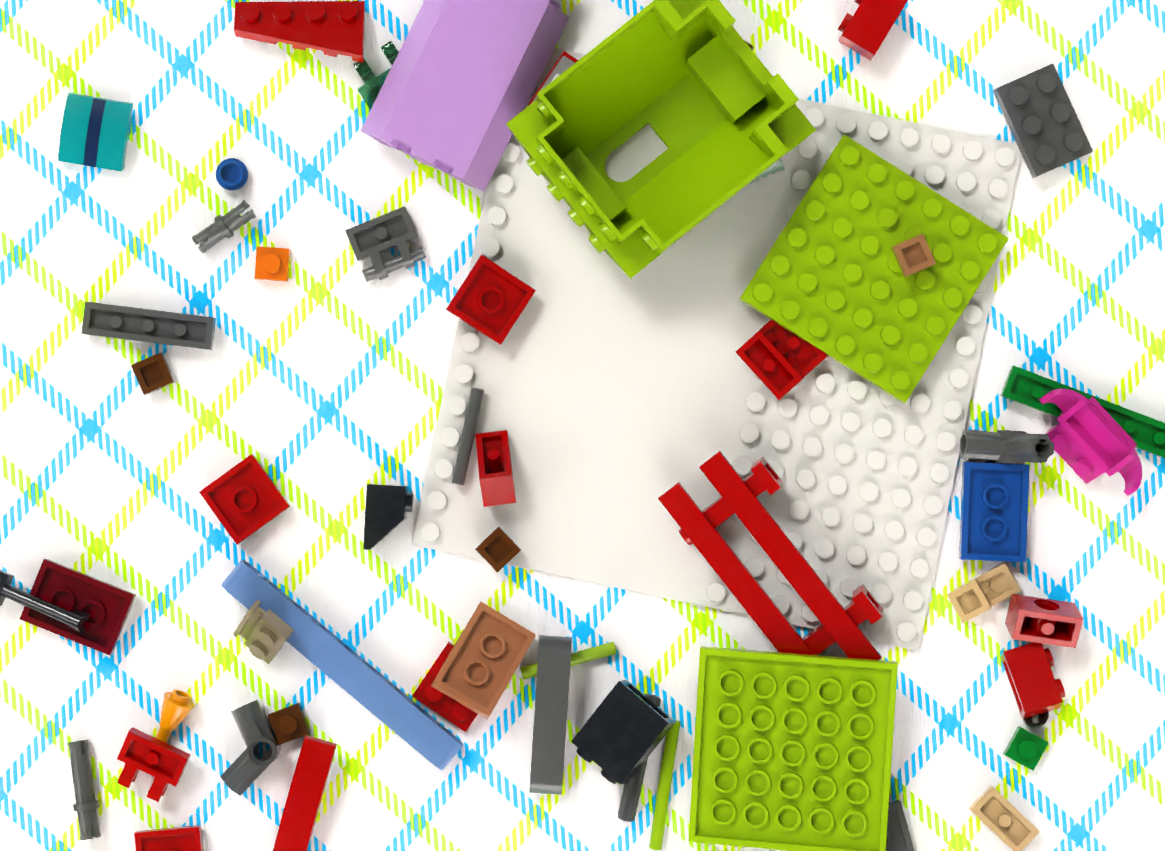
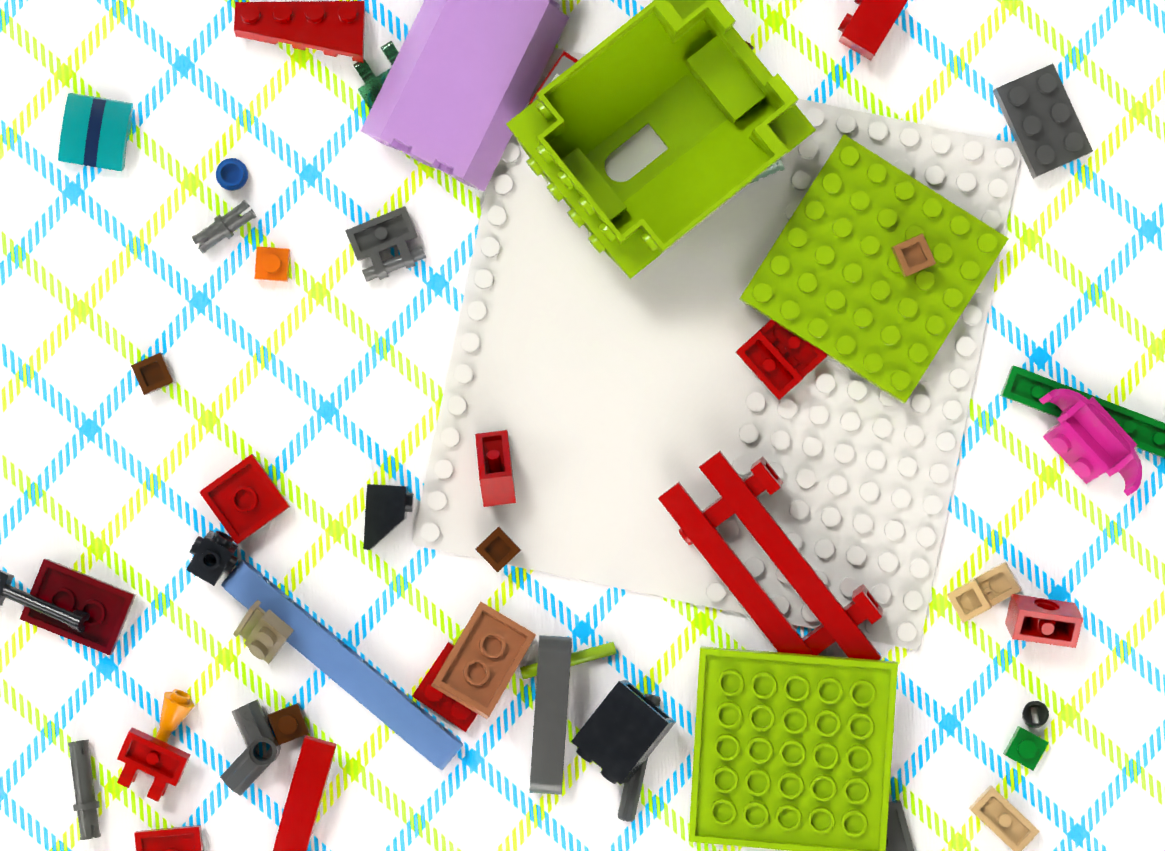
dark grey plate [81,301,216,350] -> none
red plate [445,254,536,345] -> none
dark grey bar [452,387,484,485] -> none
lime bar [649,719,681,850] -> none
dark grey piece [959,430,1054,464] -> none
blue plate [959,462,1030,562] -> none
red piece [1001,642,1066,719] -> none
none -> black brick [186,530,239,586]

